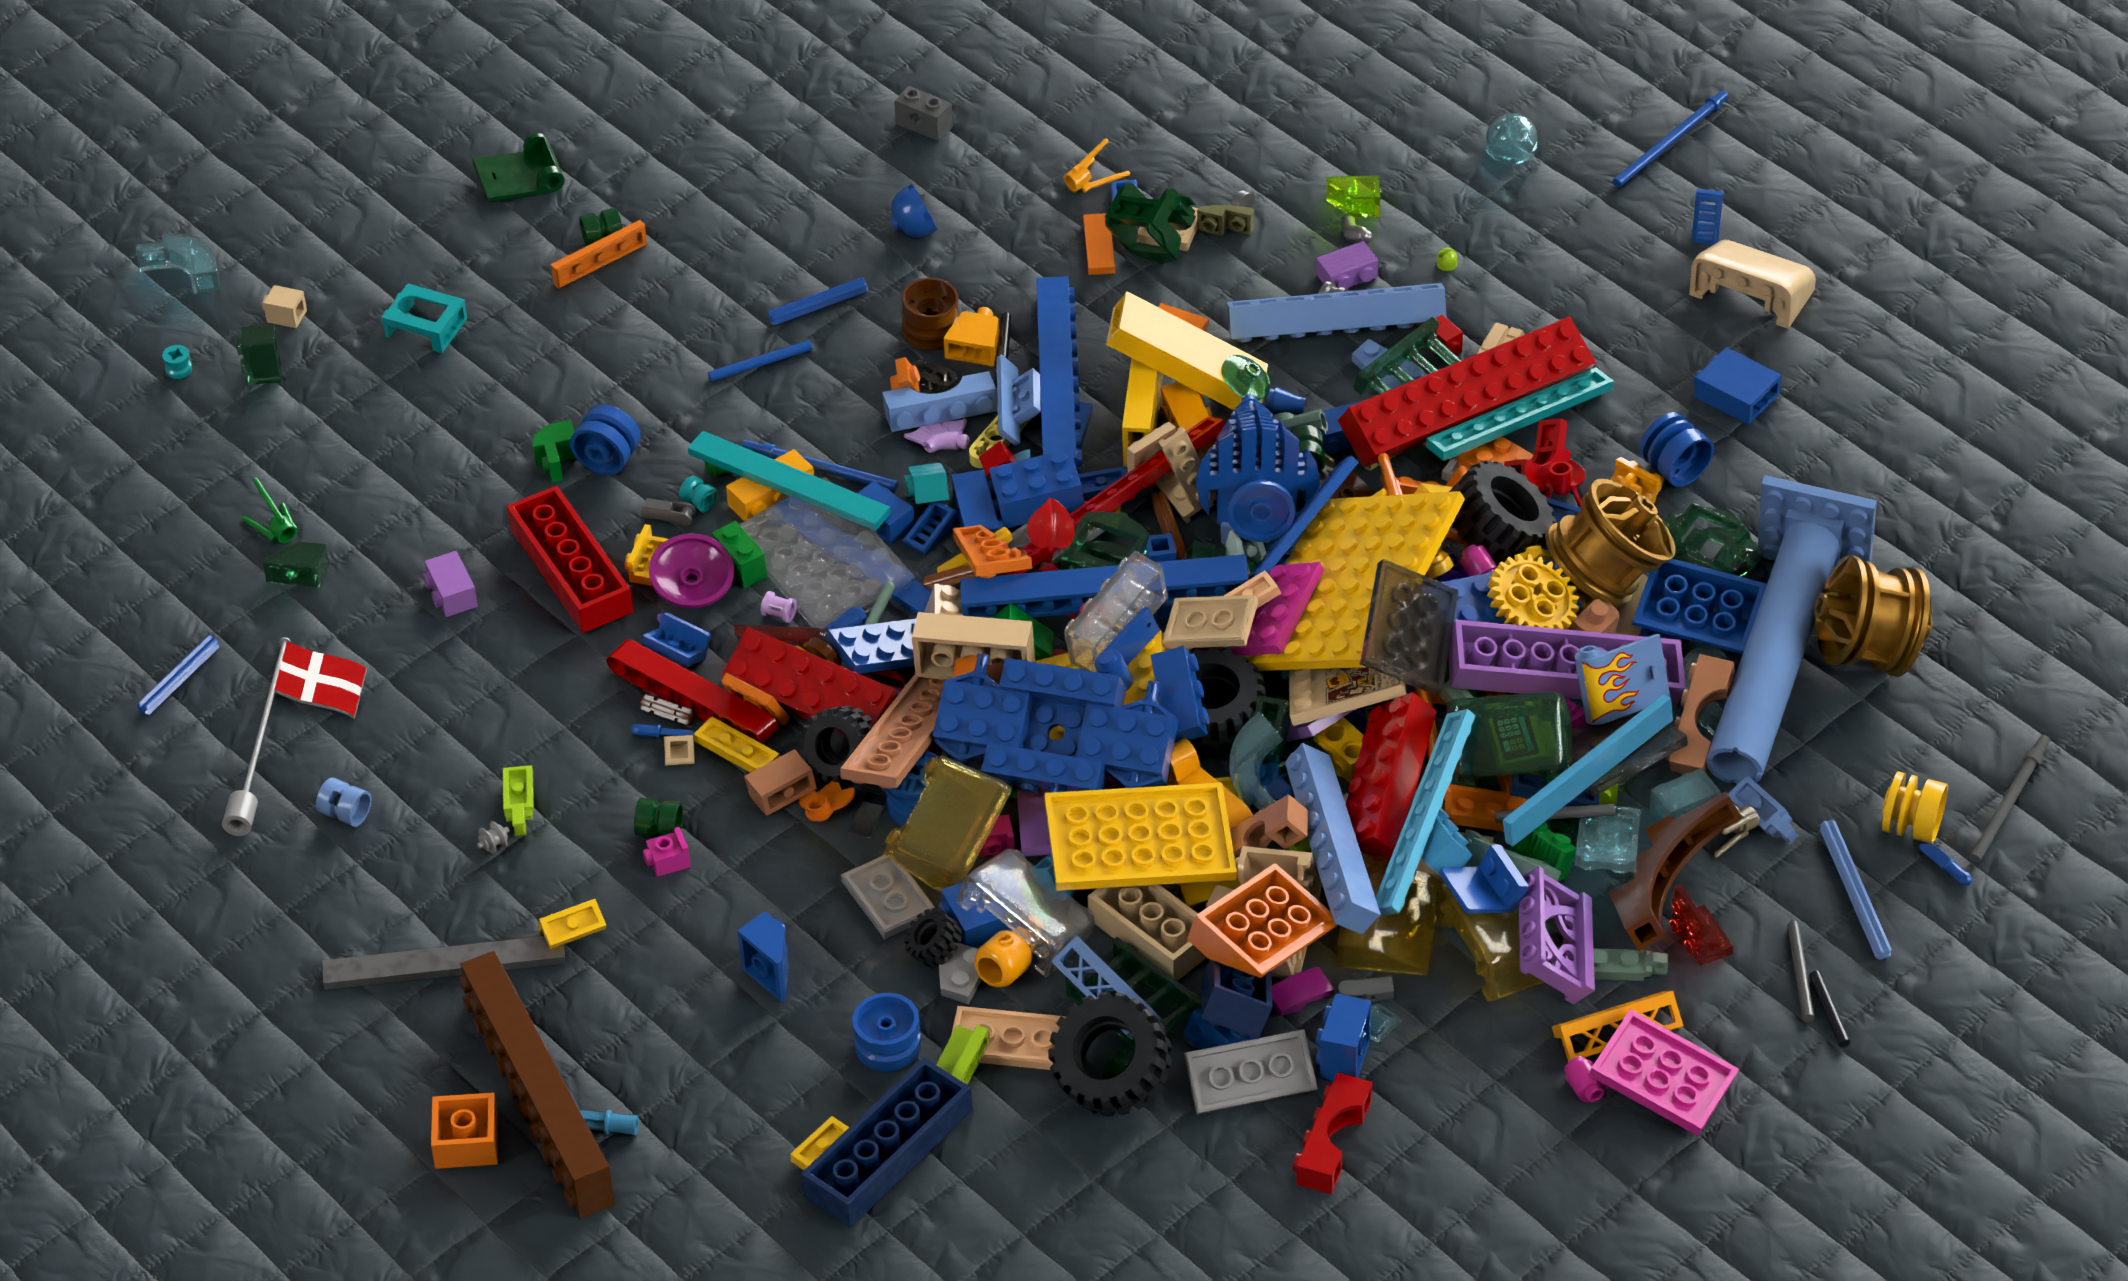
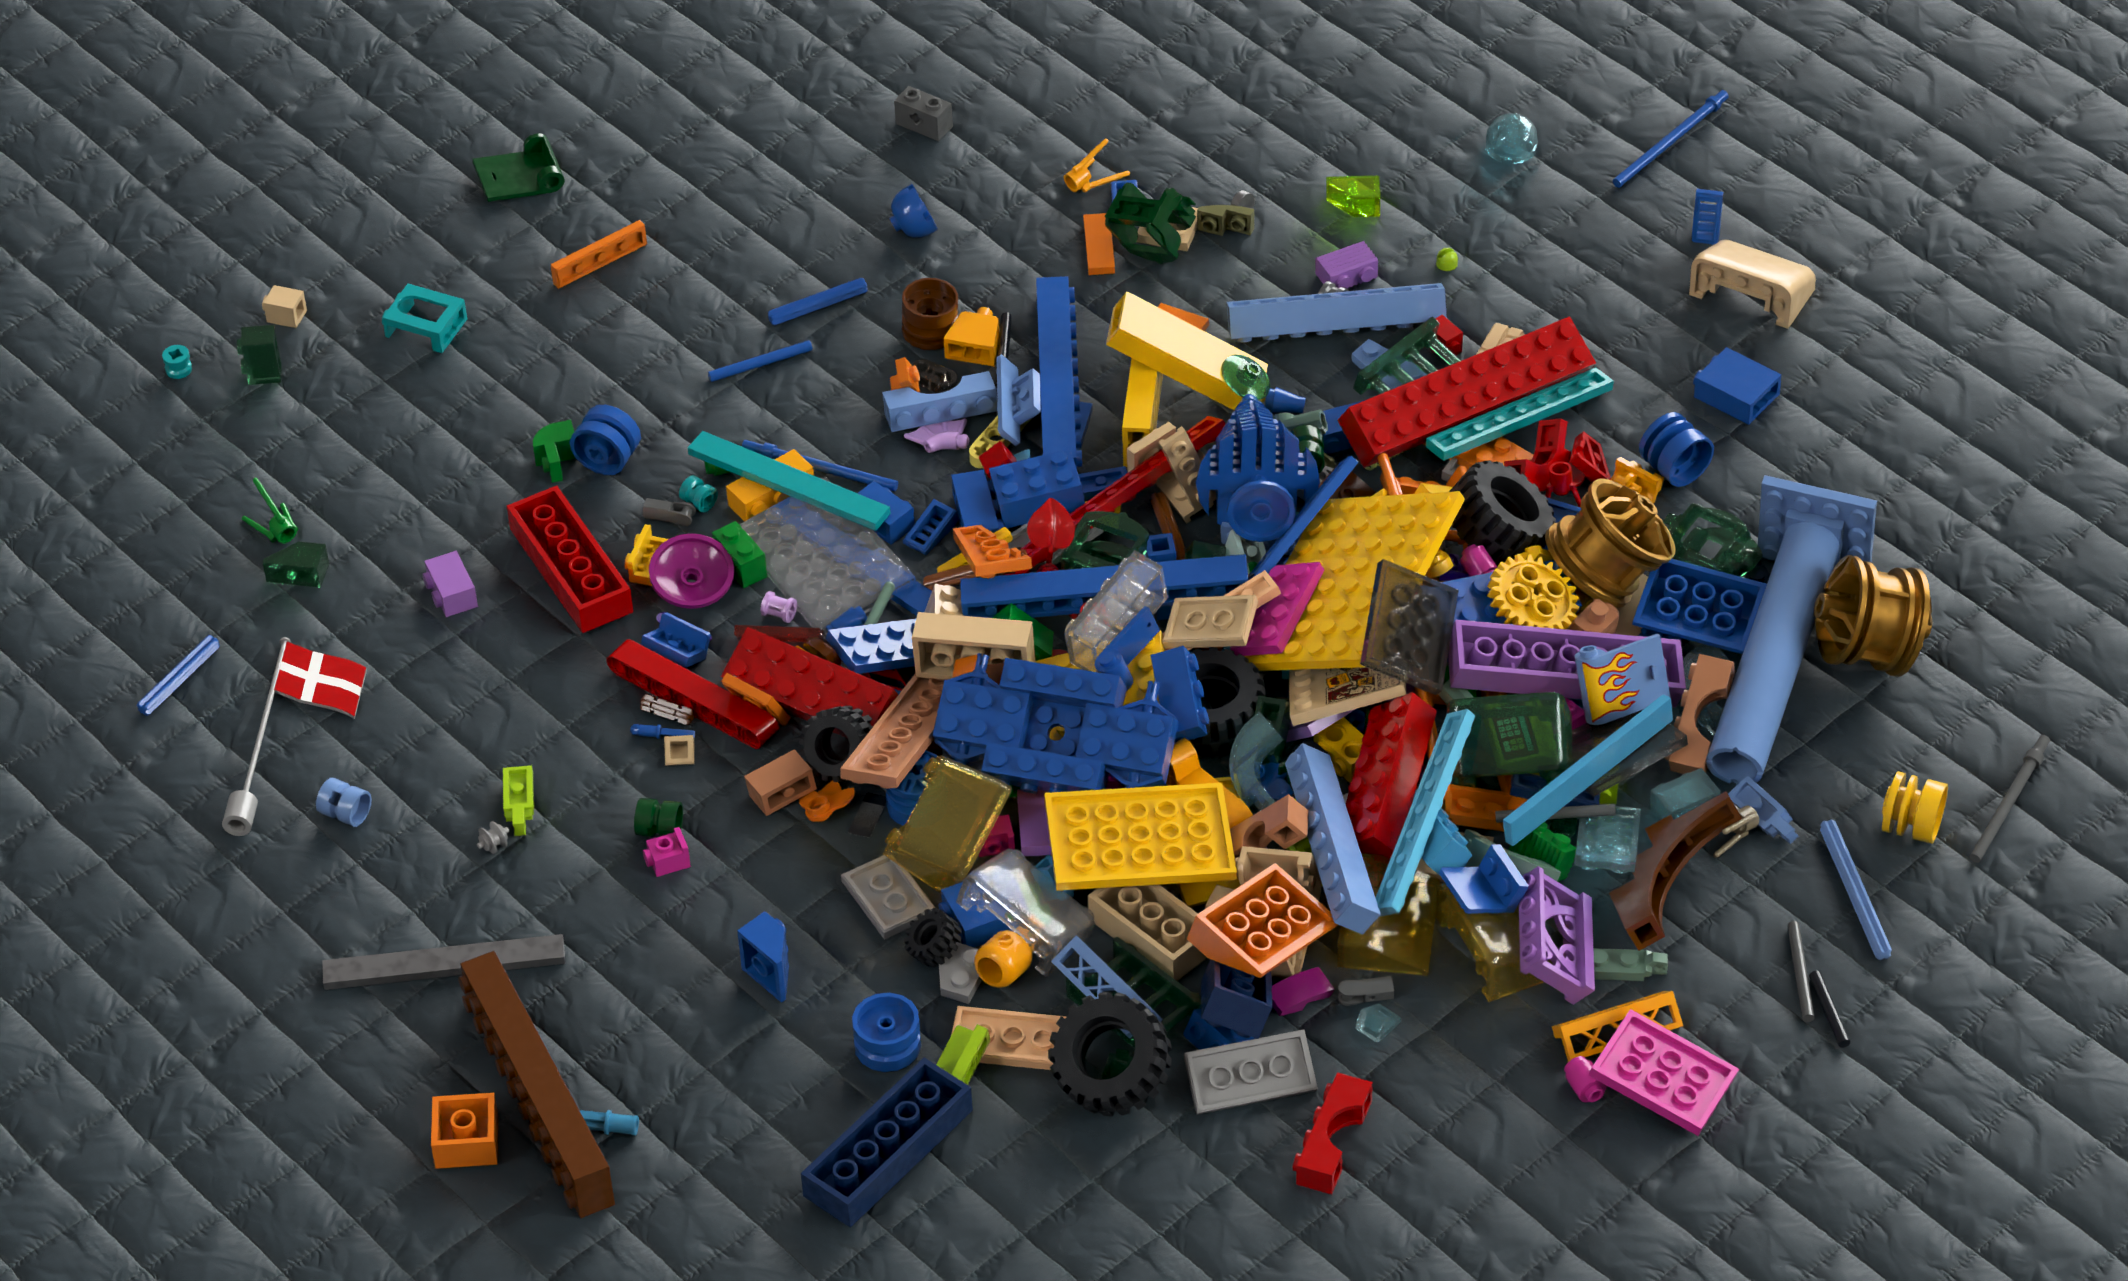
clear light blue arch [136,234,220,294] -> none
yellow panel [538,899,606,949] -> none
dark green wheel [579,207,623,246] -> none
yellow plate [693,717,780,773] -> none
yellow plate [790,1116,849,1170] -> none
teal brick [904,462,949,504] -> none
light orange brick [1161,382,1216,455] -> none
blue brick [1315,993,1371,1081] -> none
flat silver arm [1341,215,1372,244] -> none
clear red bracket [1670,884,1733,966] -> none
blue piece [1919,843,1972,886] -> none
none -> red wing [1570,431,1611,482]

